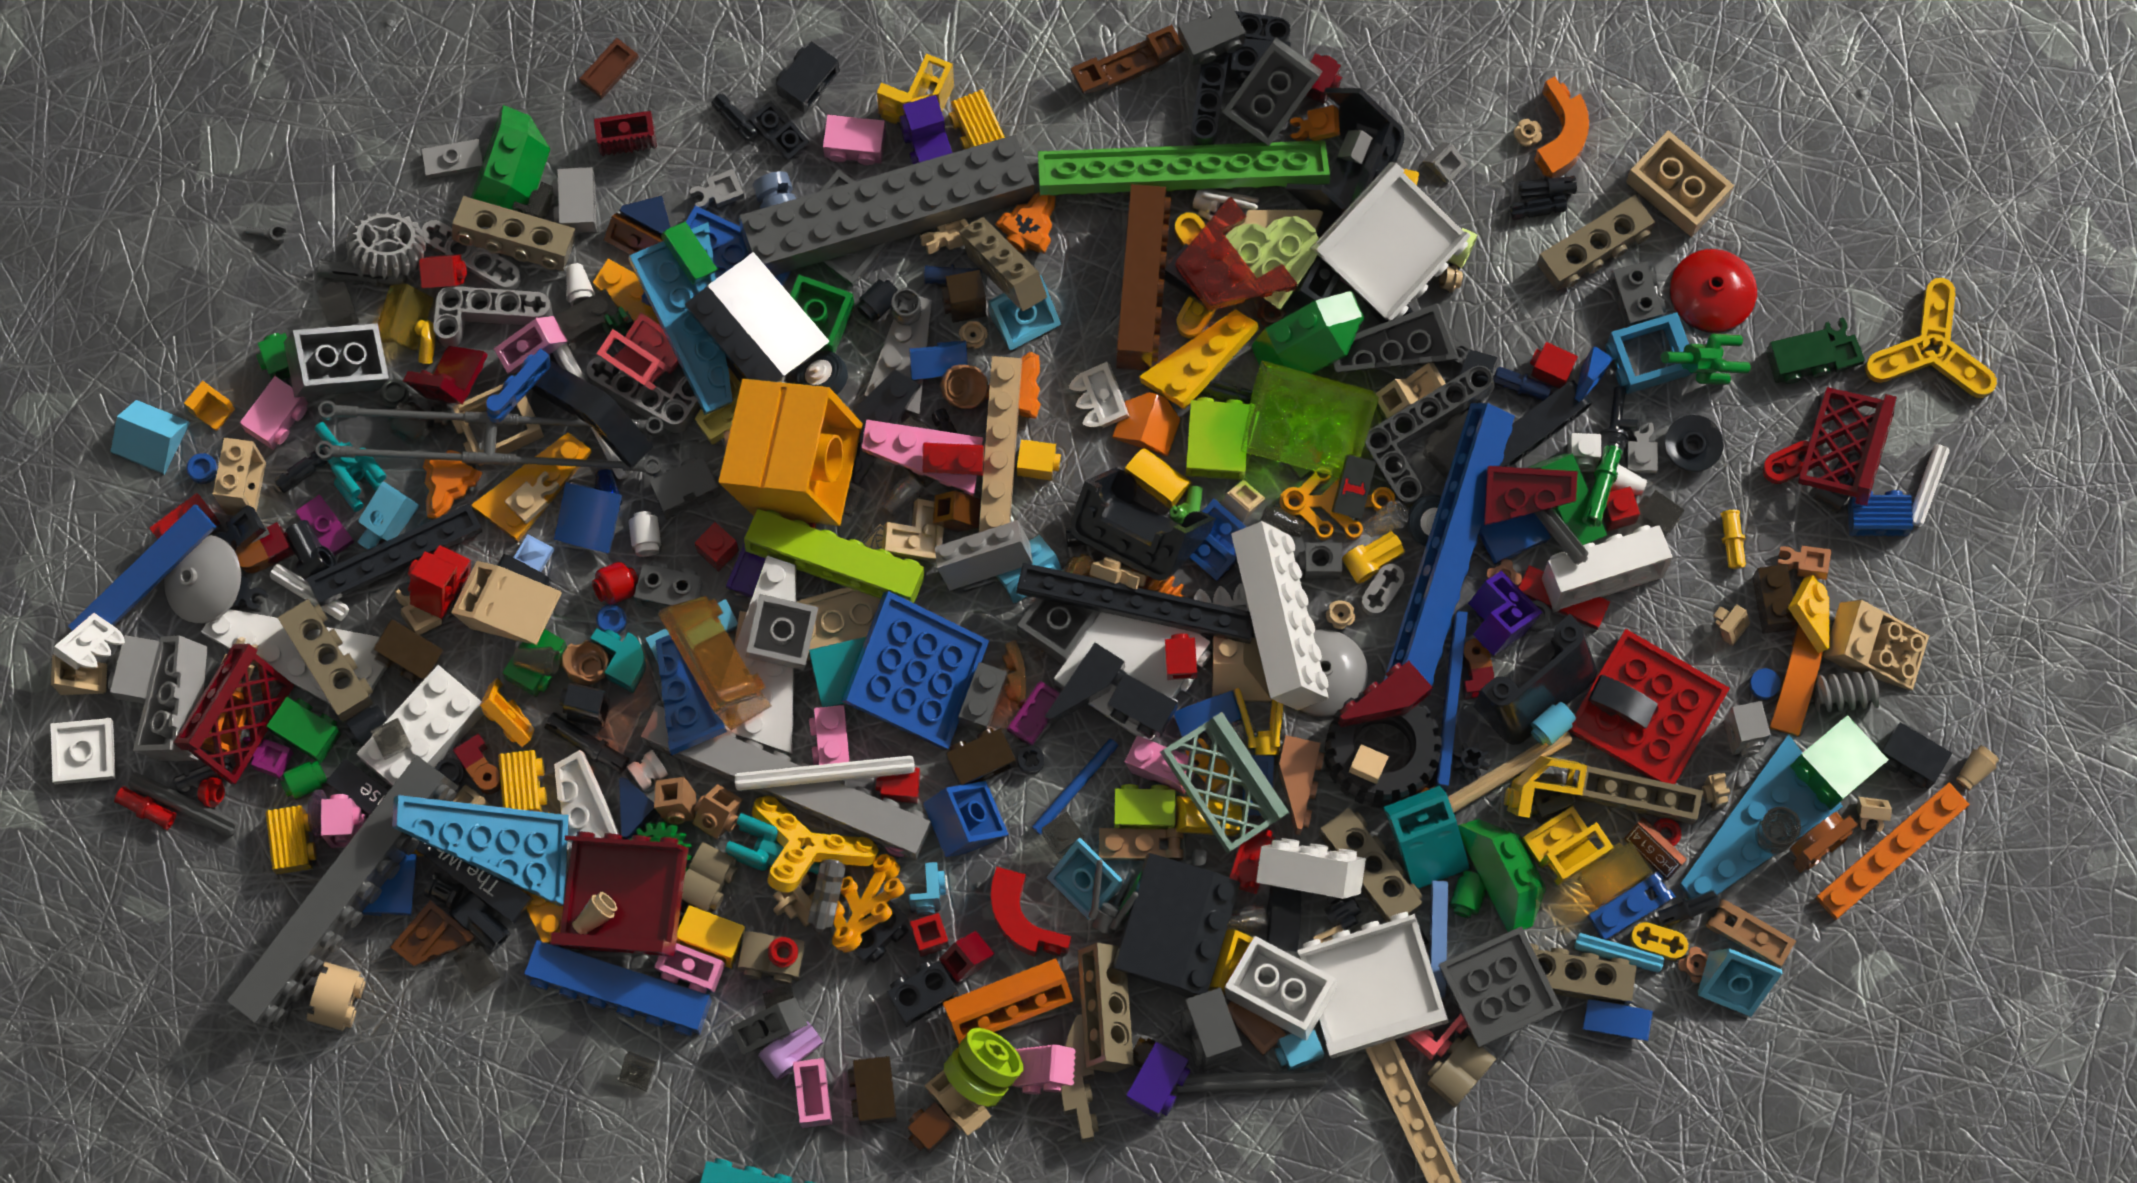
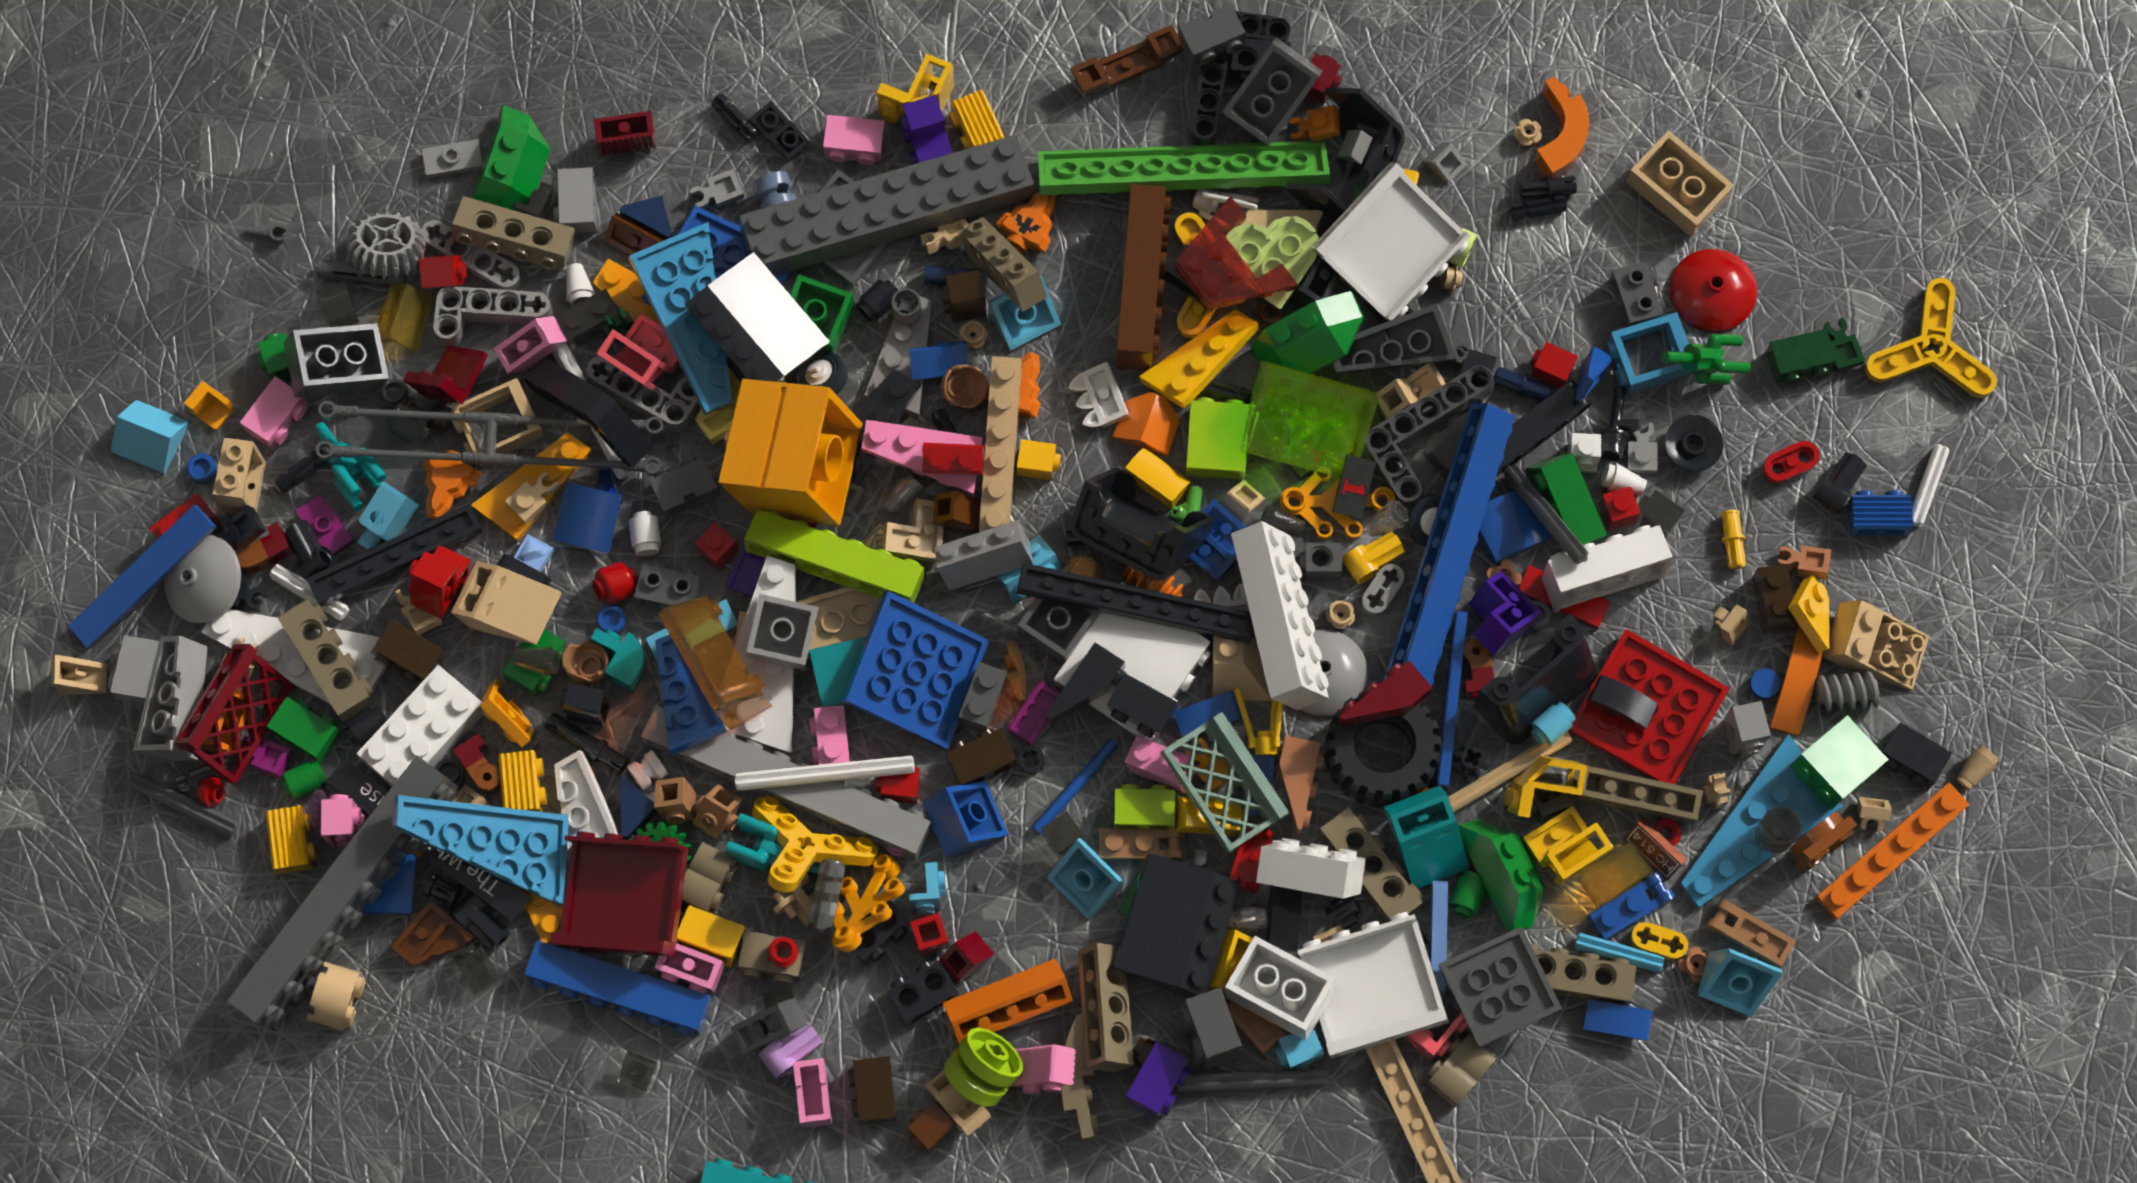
white plate [51,718,115,784] -> none
white plate [53,613,125,670] -> none
red pin [114,786,177,830] -> none
clear smoke plate [371,718,412,760] -> none
yellow arm [415,320,436,364] -> none
blue plate [486,348,550,423] -> none
tan cone [572,892,617,934] -> none
copper tile [579,37,639,99] -> none
green slope [661,221,718,285] -> none
black brick [776,41,840,114] -> none
red arch [991,866,1071,957] -> none
dark grey plant [1088,859,1138,934] -> none
tan plate [1090,557,1147,589] -> none
red brick [1165,633,1197,680] -> none
tan slope [1349,744,1389,784] -> none
dark red wing [1484,466,1578,526] -> none
dark tan brick [1537,195,1655,291] -> none
green pin [1582,445,1622,527] -> none
black axle [1658,890,1720,928] -> none
dark red fence [1798,387,1897,506] -> none

